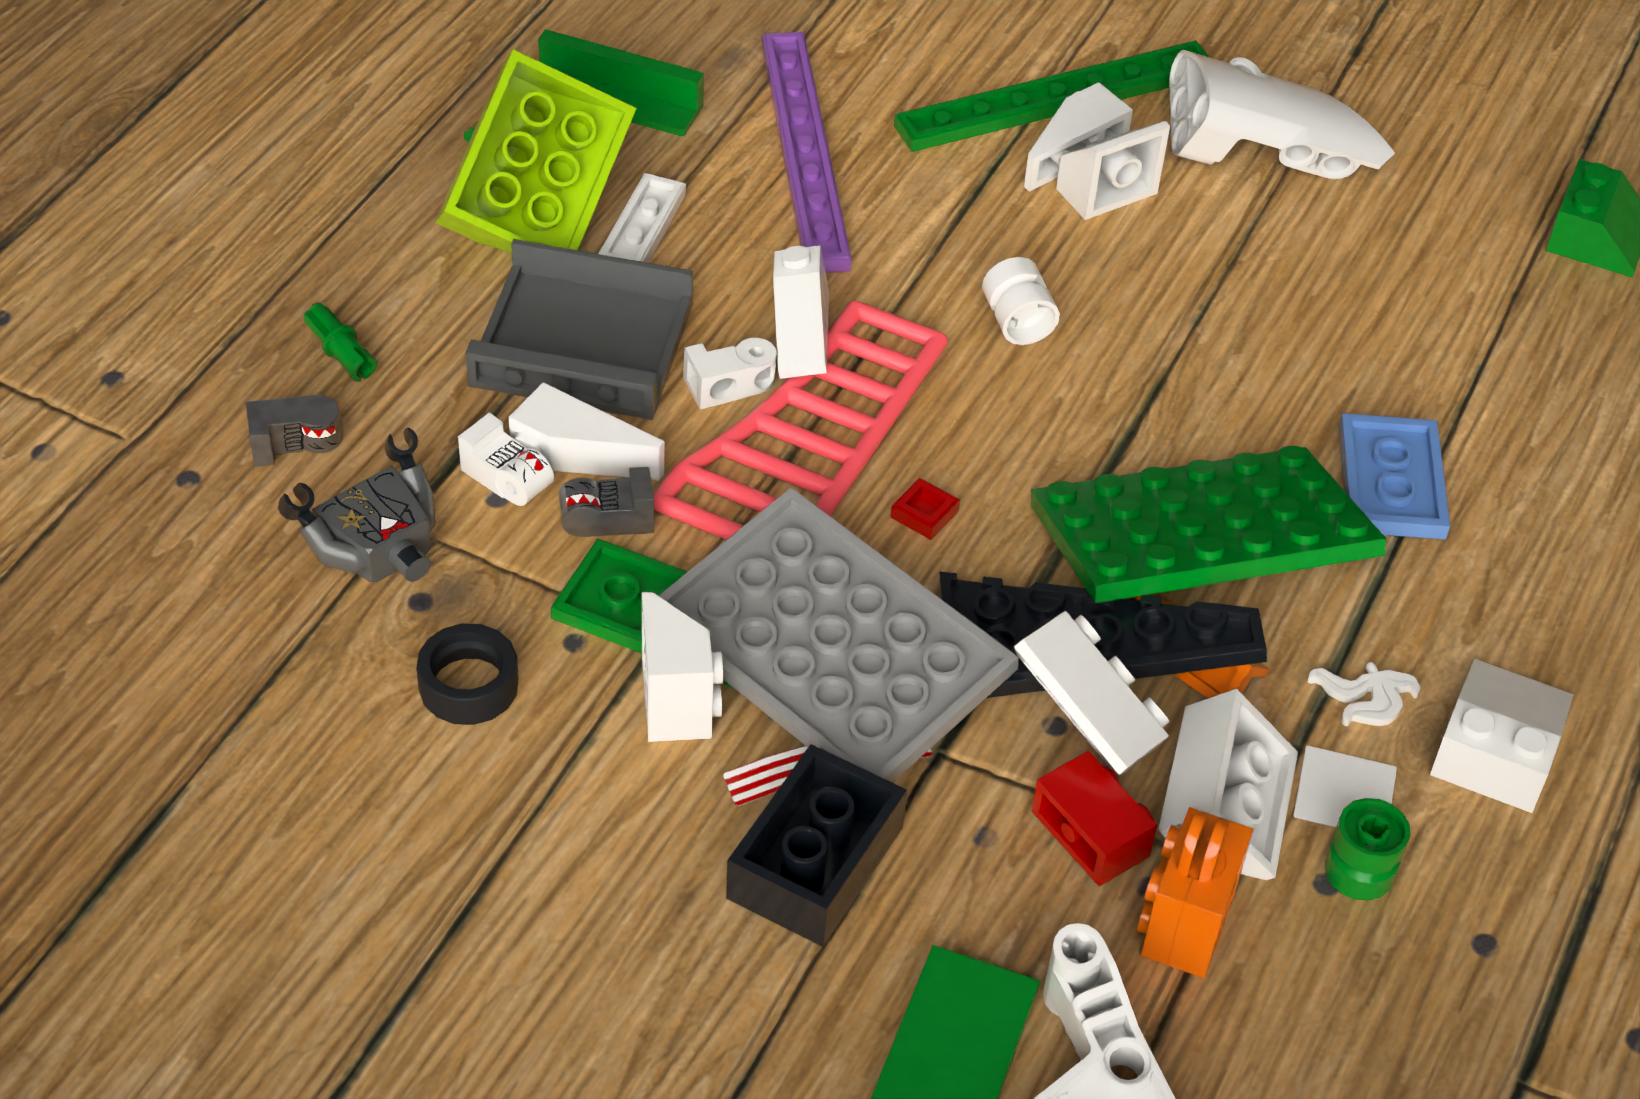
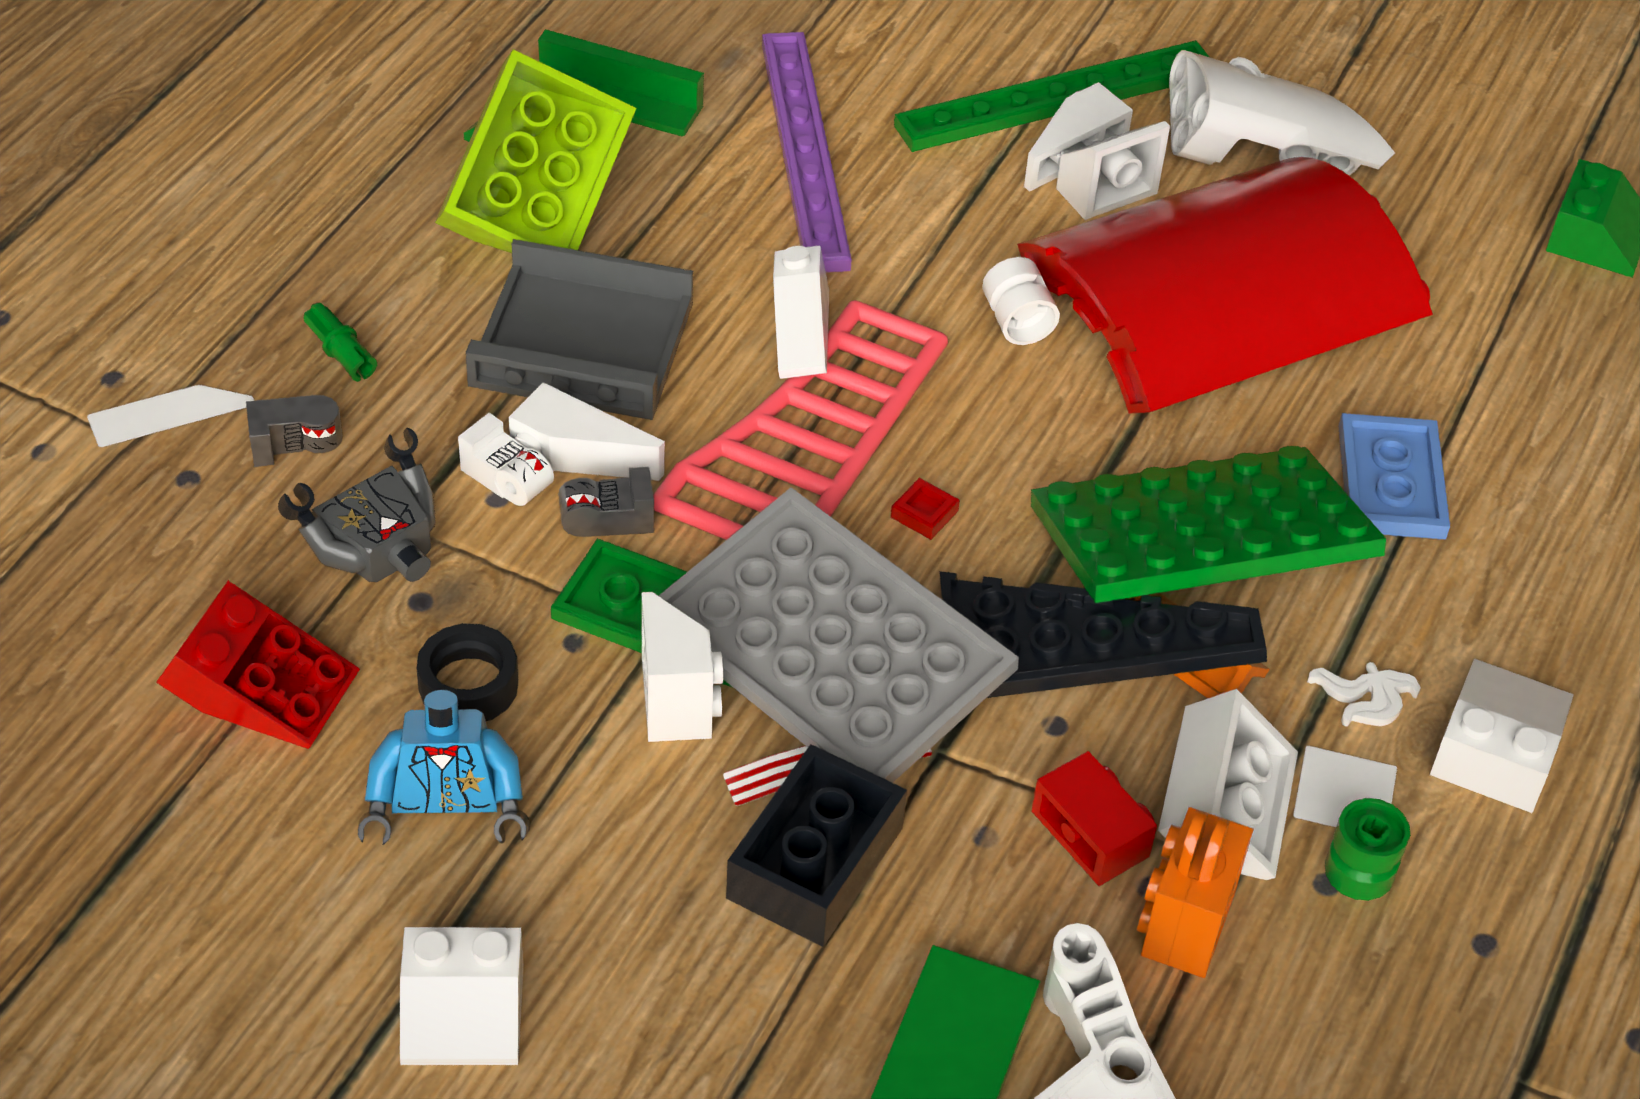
white tile [598,173,686,263] -> none
white leg [683,337,777,410] -> none
white slope [1014,611,1170,778] -> none
none -> white sticker [87,385,254,447]
none -> red slope [156,580,360,749]
none -> dark azure torso [358,690,530,845]
none -> white slope [400,927,523,1065]
none -> red panel [1017,157,1433,414]

